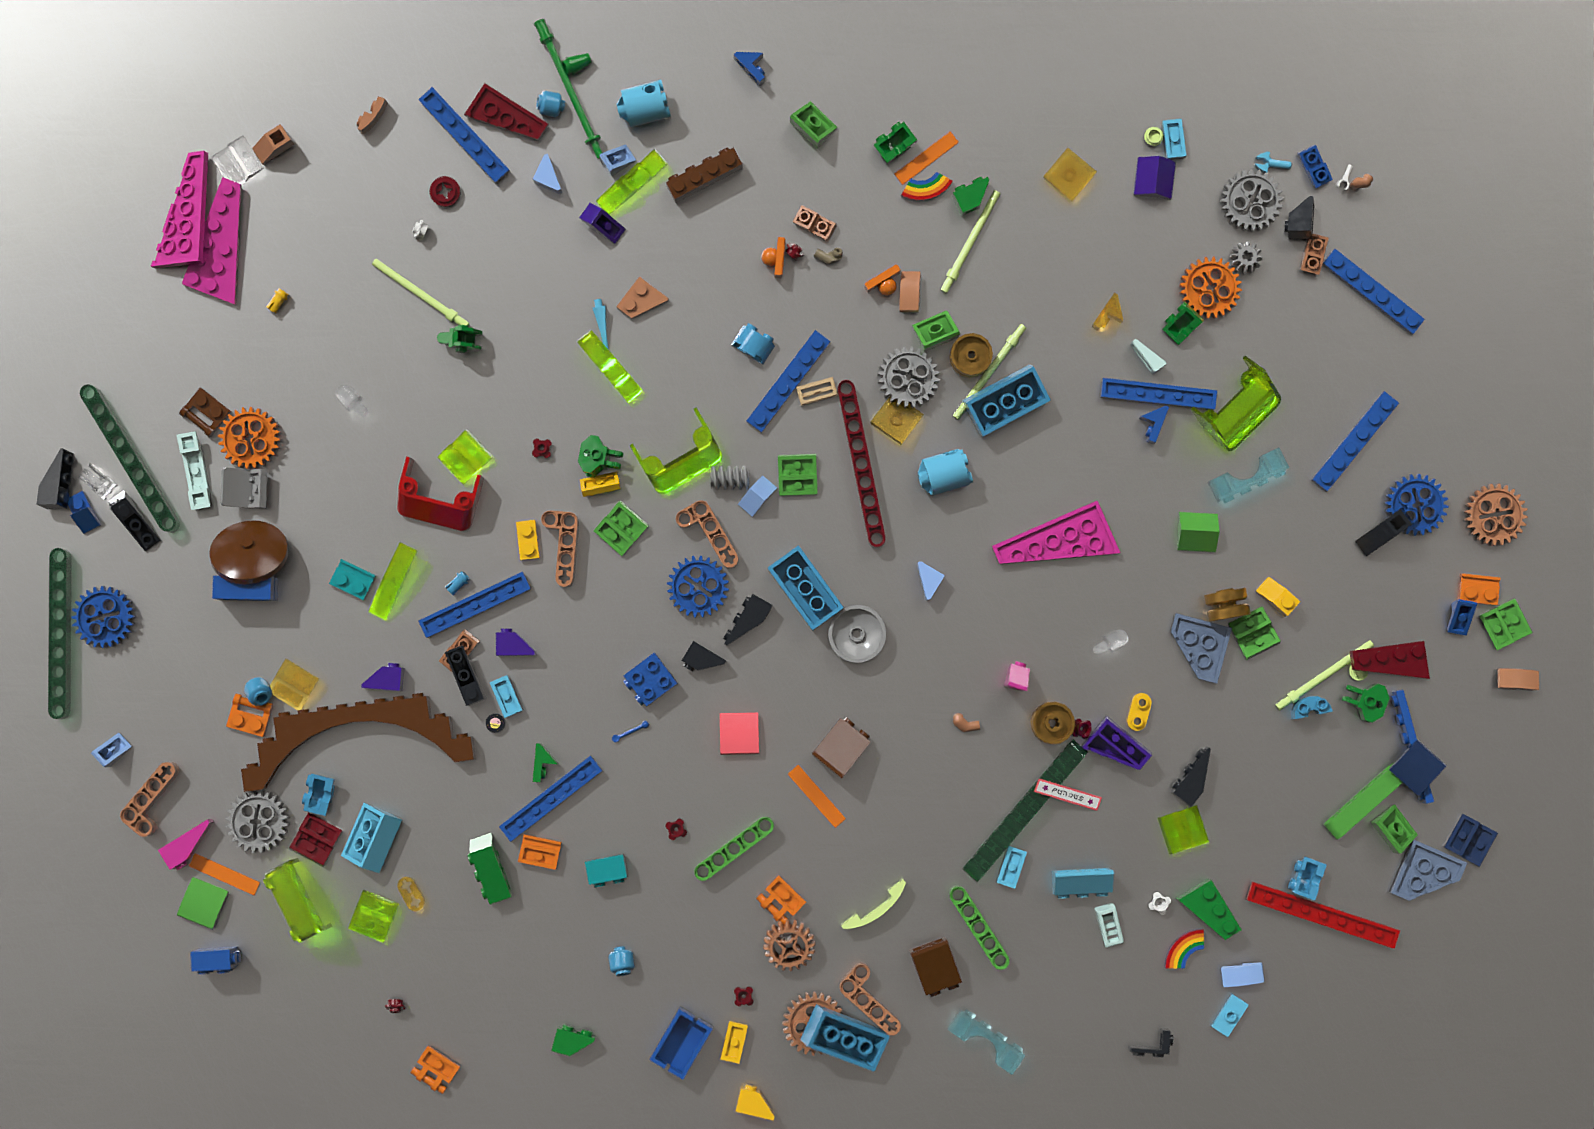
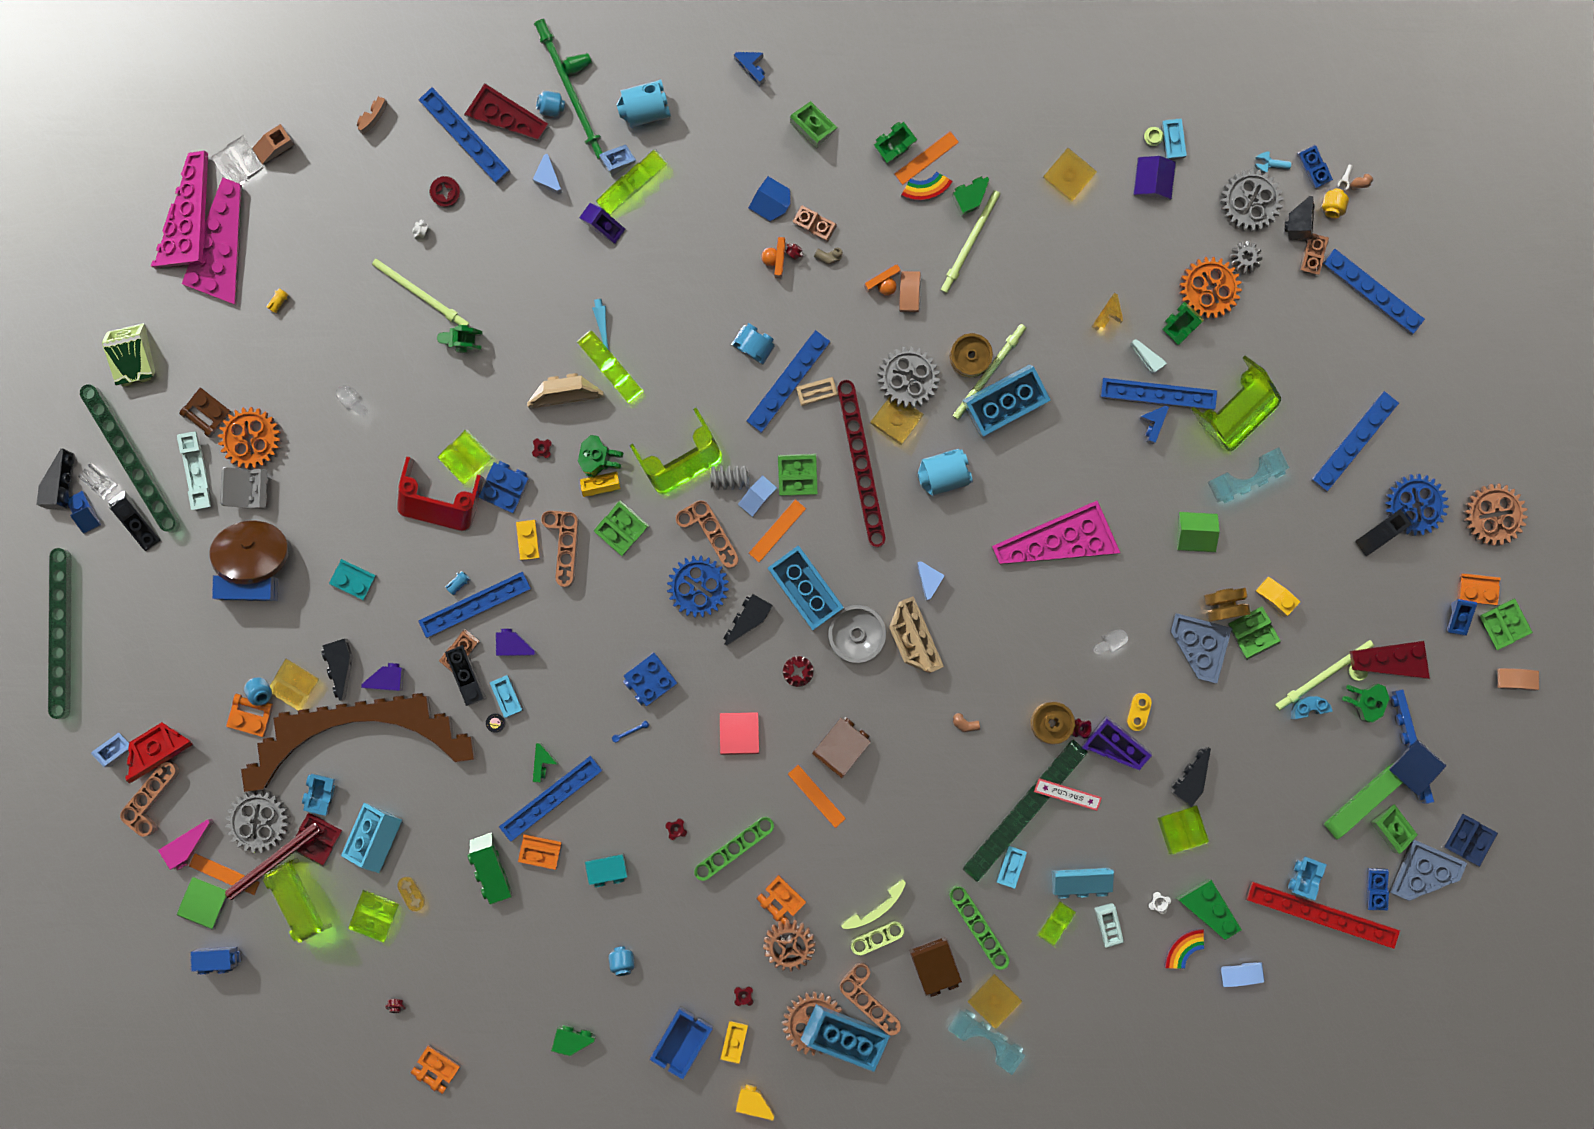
blue gear [71,586,136,648] -> none
clear neon green slope [369,542,418,620] -> none
nougat wing [616,277,669,319] -> none
reddish brown brick [666,147,743,203] -> none
black slope [681,641,727,672] -> none
bright green slope [912,310,960,352] -> none
slope [1004,661,1030,691] -> none
black bracket [1128,1028,1173,1057] -> none
medium azure plate [1211,994,1248,1037] -> none
none -> slope [102,324,155,386]
none -> red wing [125,722,193,784]
none -> dark red axle [225,823,321,900]
none -> black slope [321,638,353,701]
none -> blue plate [479,461,530,514]
none -> tan wedge [527,373,605,409]
none -> blue slope [748,176,791,222]
none -> orange sticker [749,499,806,562]
none -> dark red gear [783,656,813,687]
none -> yellowish green beam [851,921,904,955]
none -> tan wedge [889,596,944,673]
none -> clear yellow plate [967,974,1022,1029]
none -> clear neon green slope [1037,901,1076,946]
none -> yellow head [1322,189,1349,218]
none -> blue slope [1367,868,1389,911]

